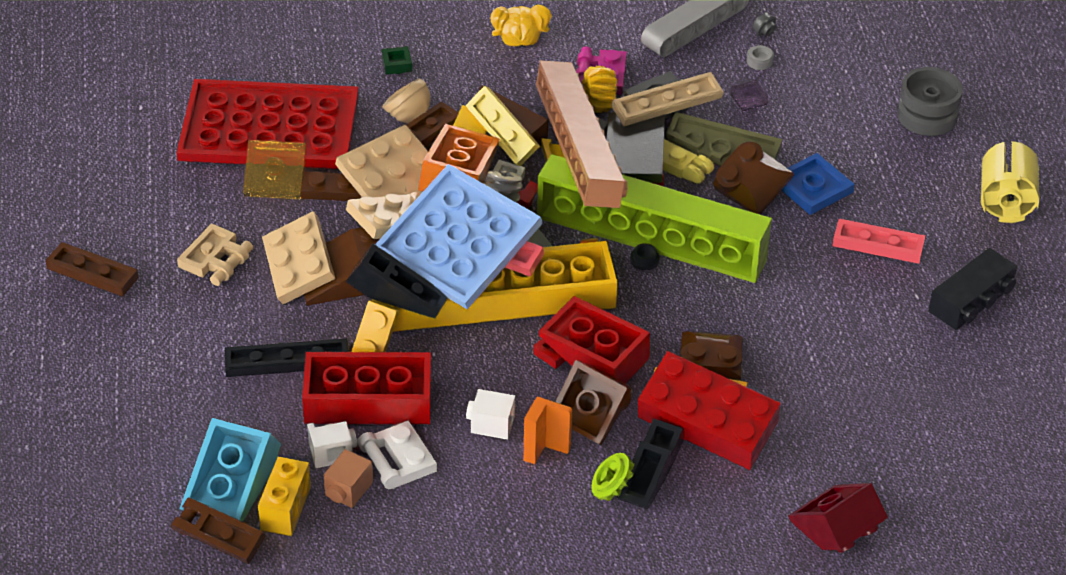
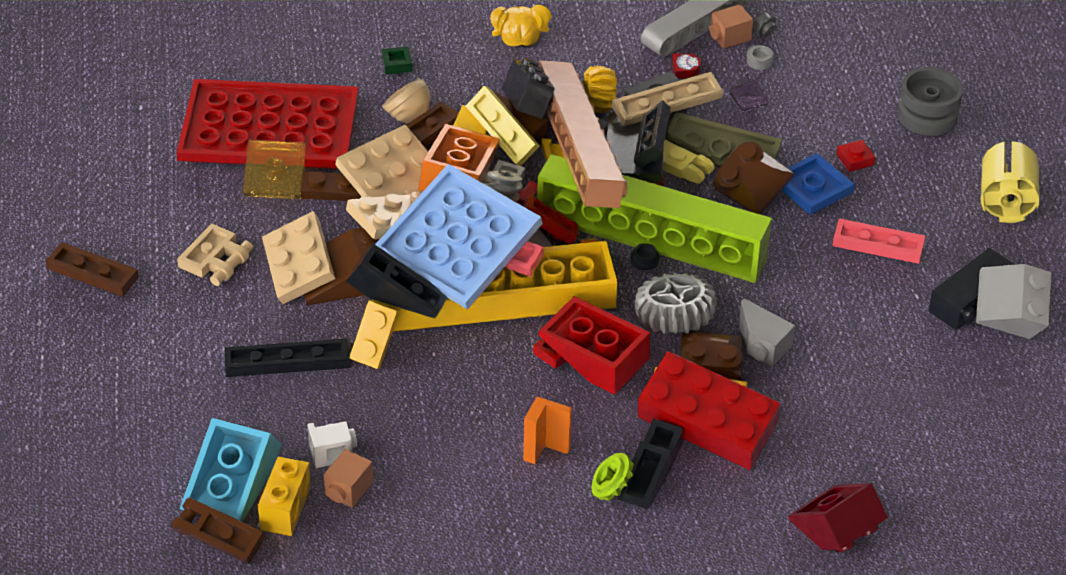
red brick [302,352,432,424] -> none
white plate [357,421,437,489] -> none
white brick [466,389,515,440] -> none
reddish brown slope [555,360,632,445] -> none
dark pink plate [576,46,627,95] -> none
none -> black brick [501,58,555,119]
none -> red plate [523,194,578,244]
none -> black plate [633,100,671,169]
none -> light grey gear [635,272,717,335]
none -> red tile [672,53,701,79]
none -> nougat brick [709,4,753,49]
none -> light grey slope [739,298,795,367]
none -> red plate [836,139,875,172]
none -> light grey slope [976,264,1051,339]

